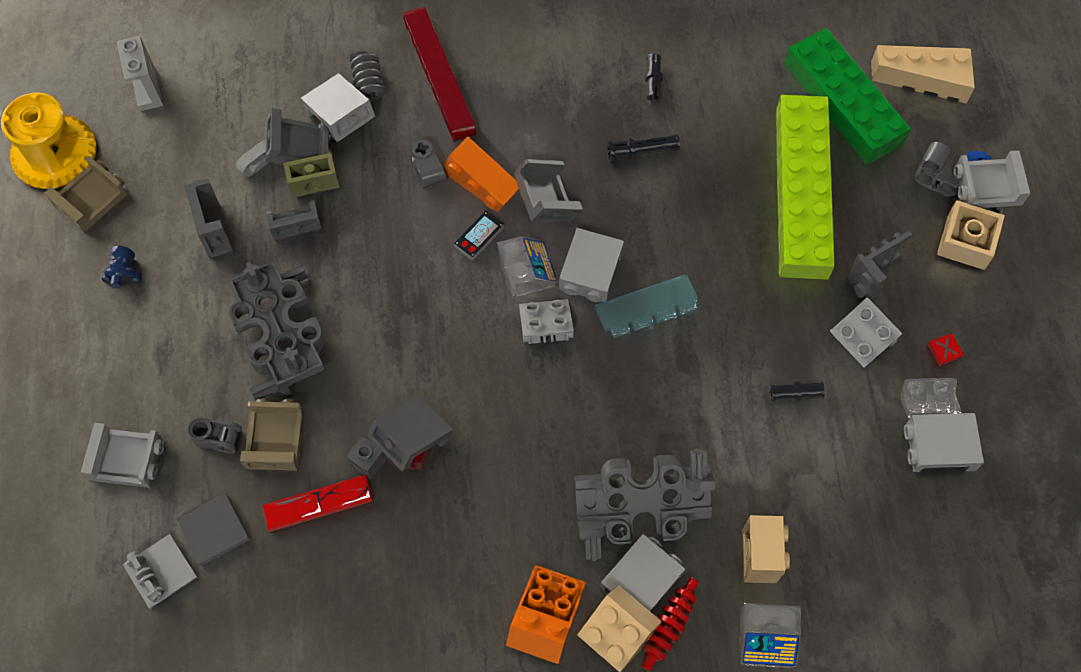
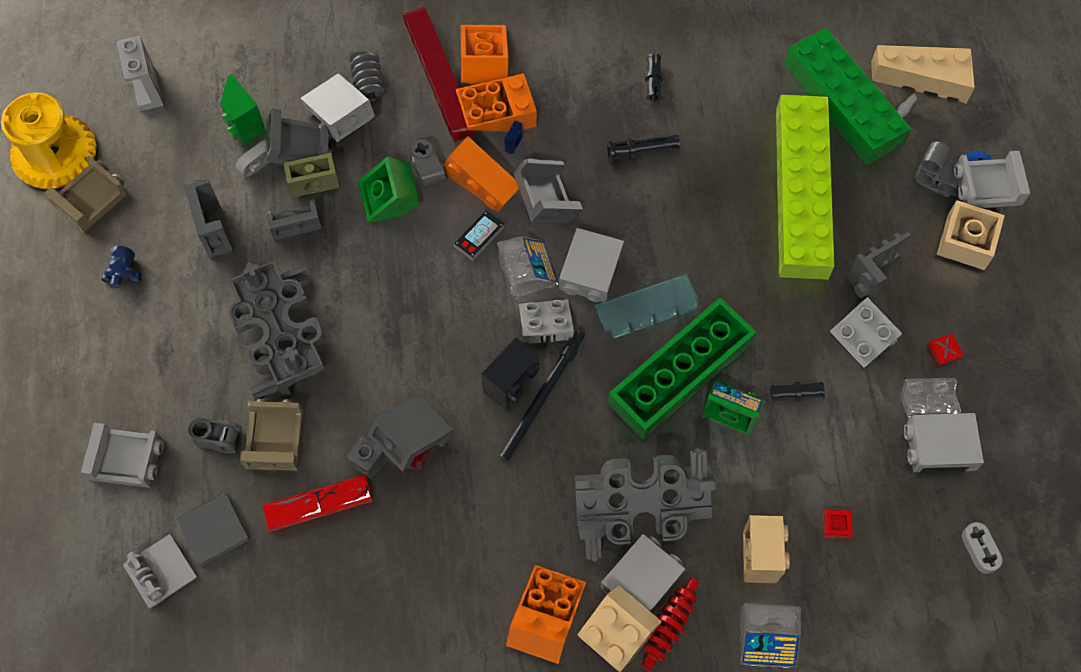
none -> green slope [220,73,266,146]
none -> green slope [358,157,420,223]
none -> orange slope [456,73,537,132]
none -> orange slope [461,25,508,84]
none -> black slope [481,337,540,411]
none -> black bar [499,330,585,462]
none -> clear blue tile [504,121,523,154]
none -> green brick [608,298,757,440]
none -> green slope [702,381,764,436]
none -> red tile [823,509,853,539]
none -> light grey piece [897,93,917,118]
none -> light grey beam [962,522,1002,574]

